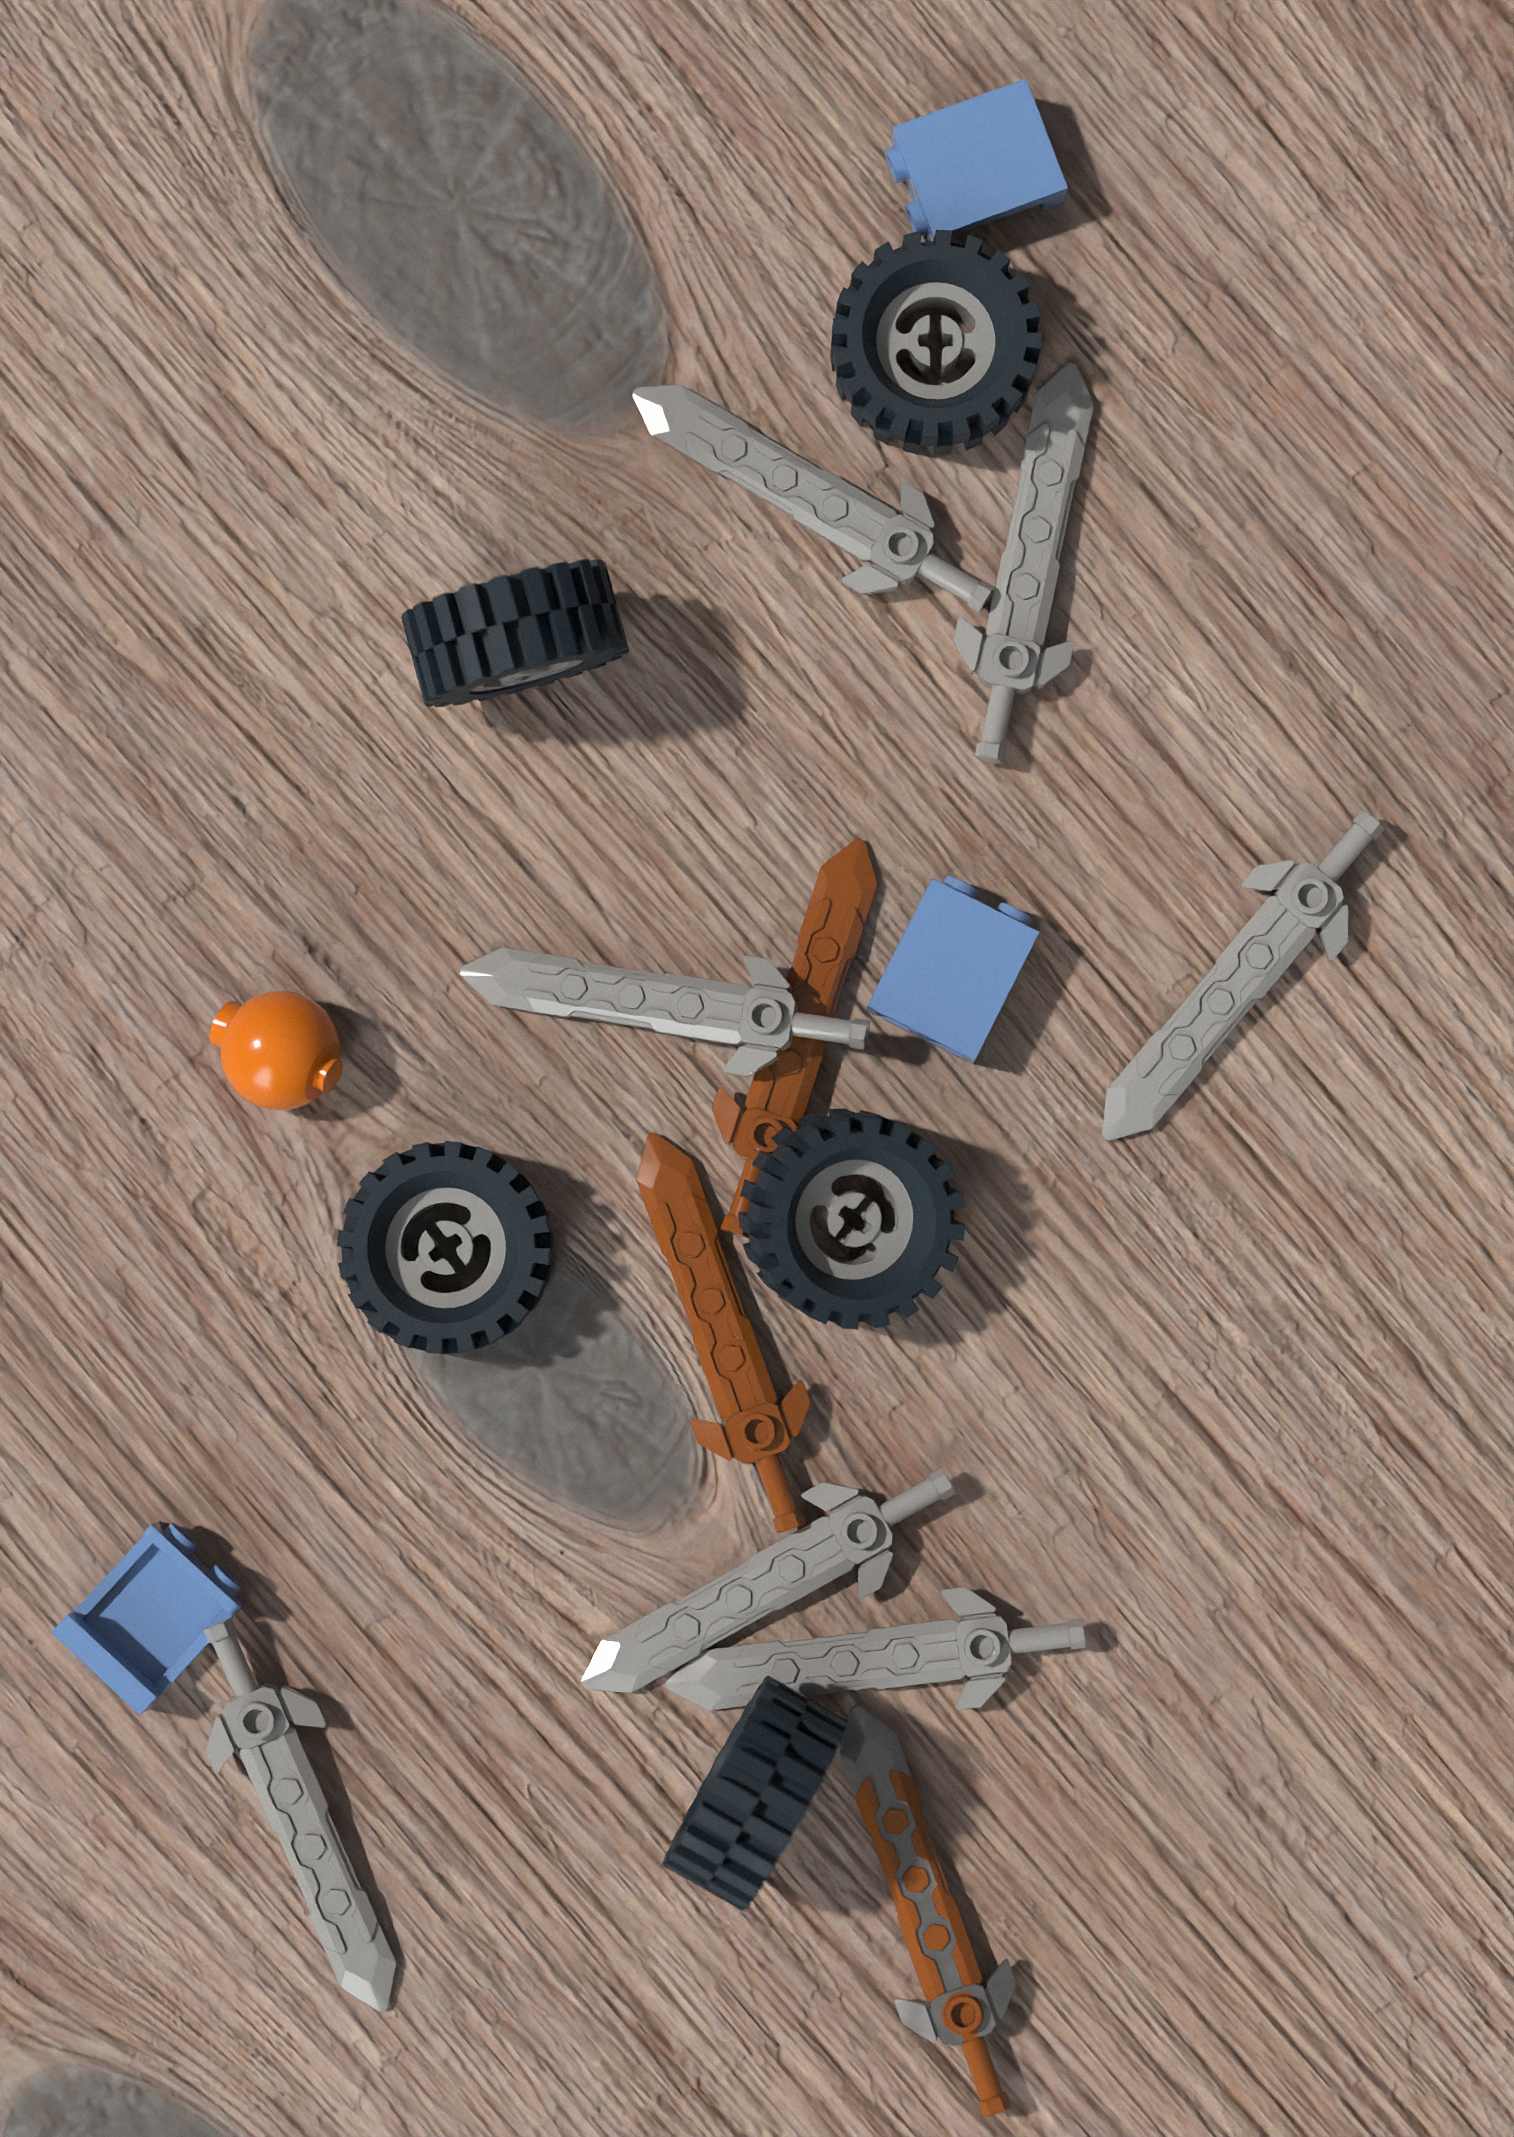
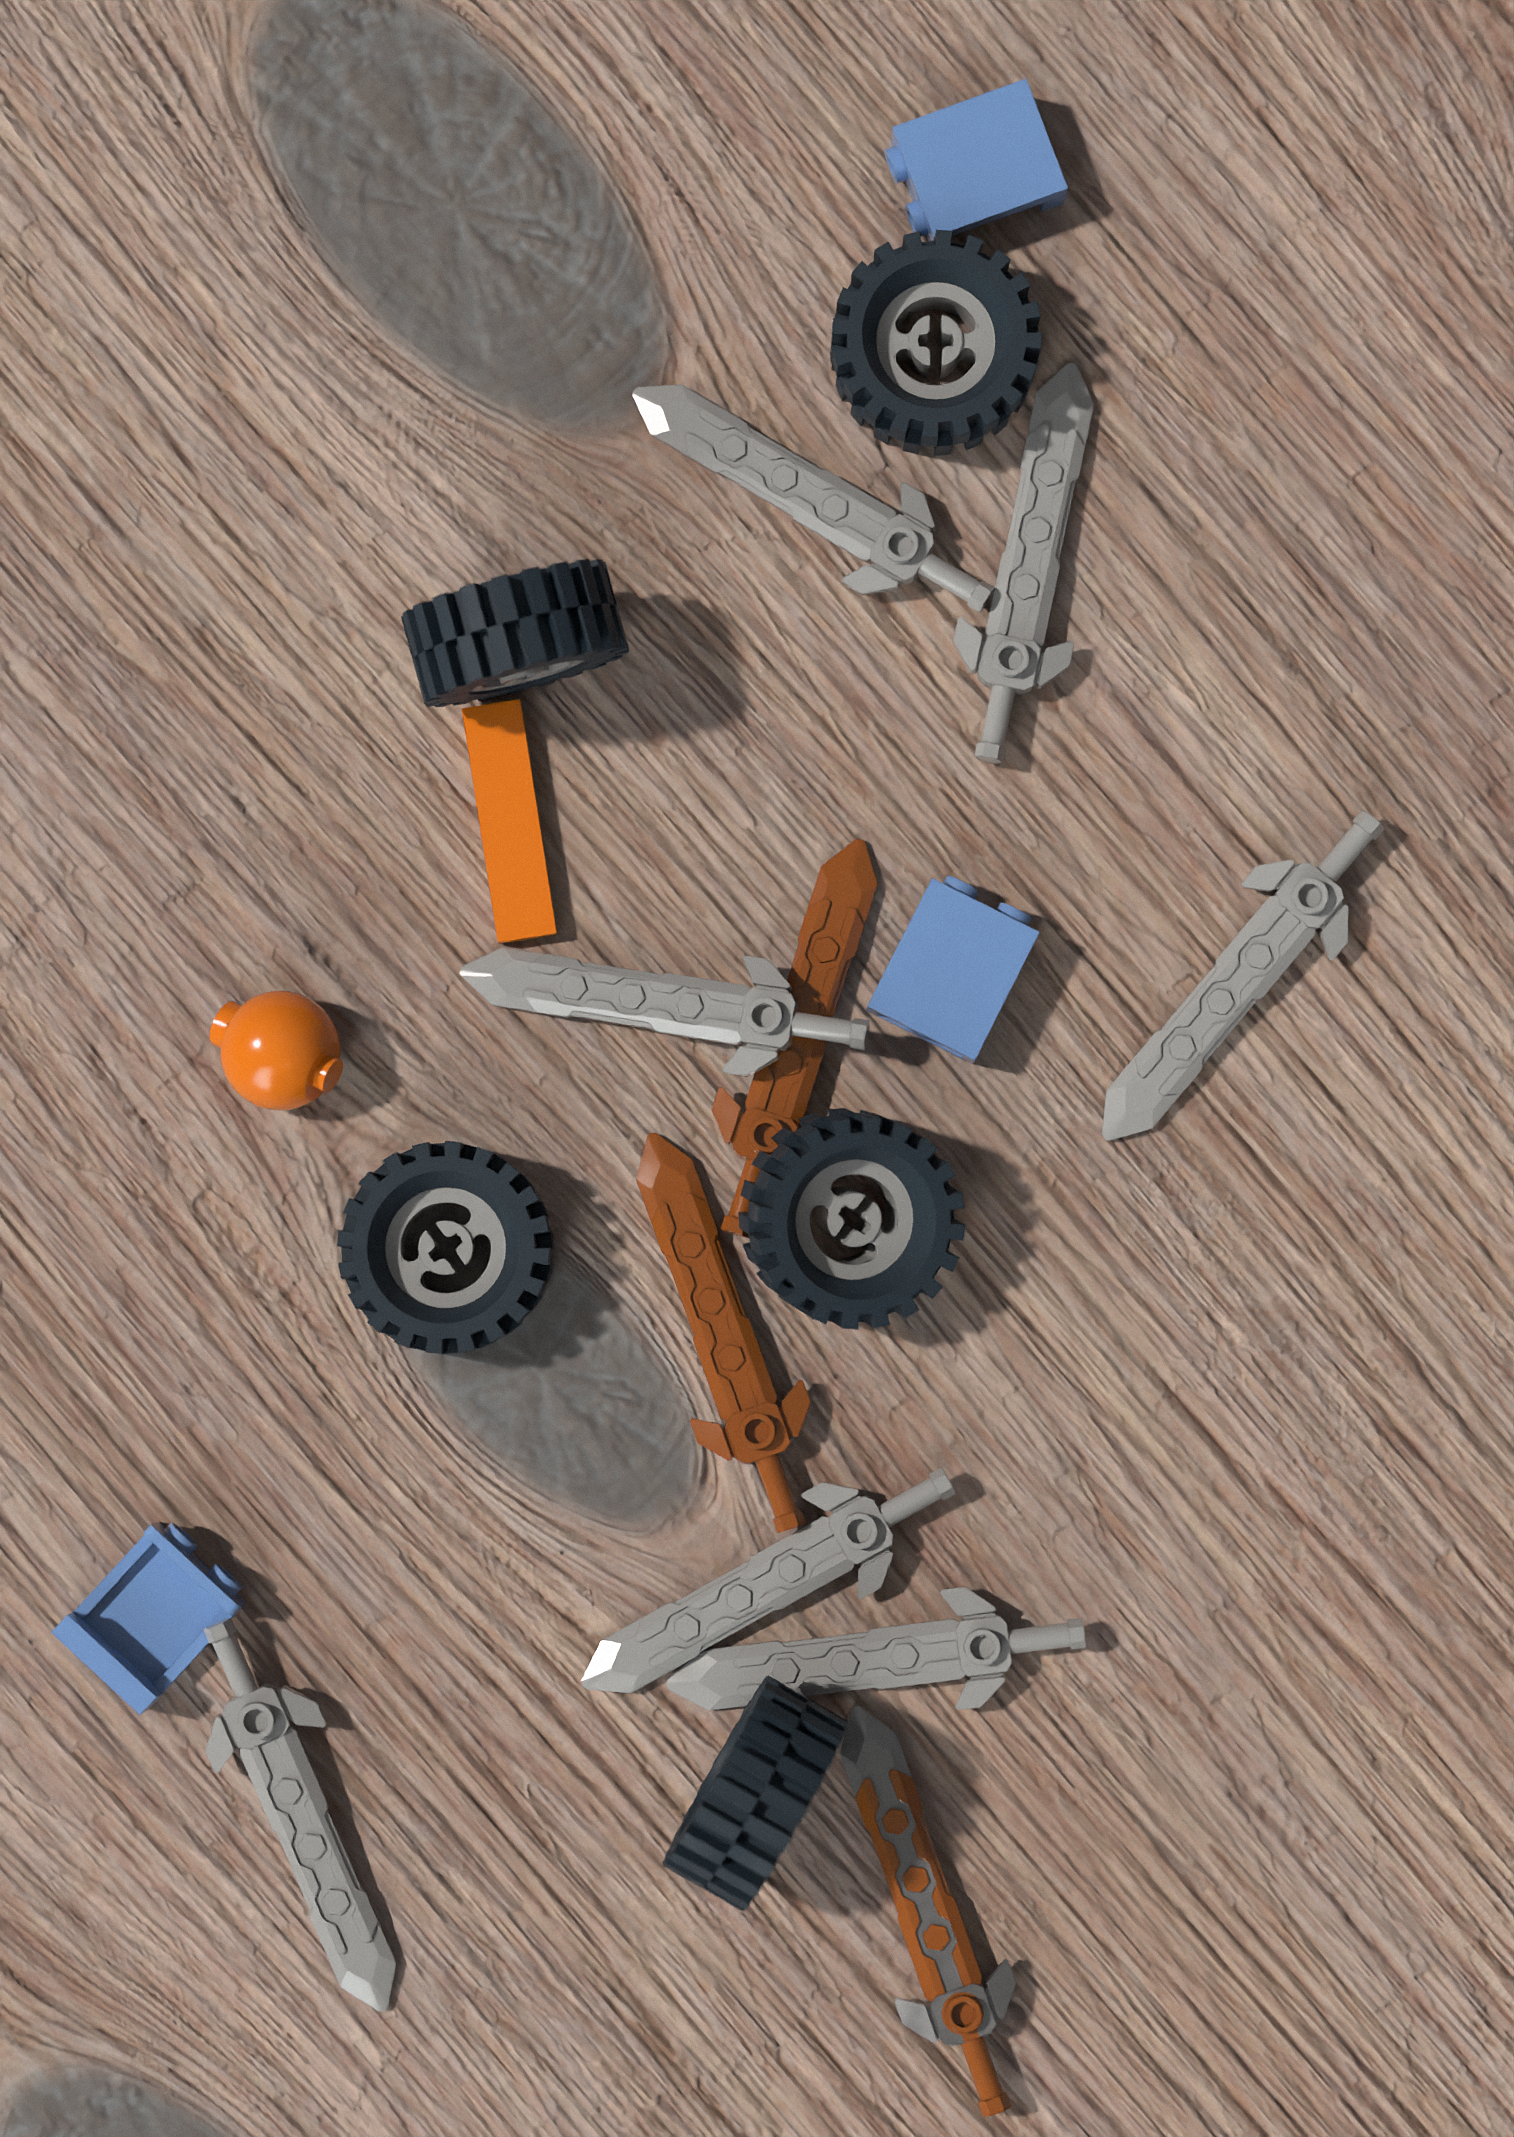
none -> orange tile [461,699,558,944]

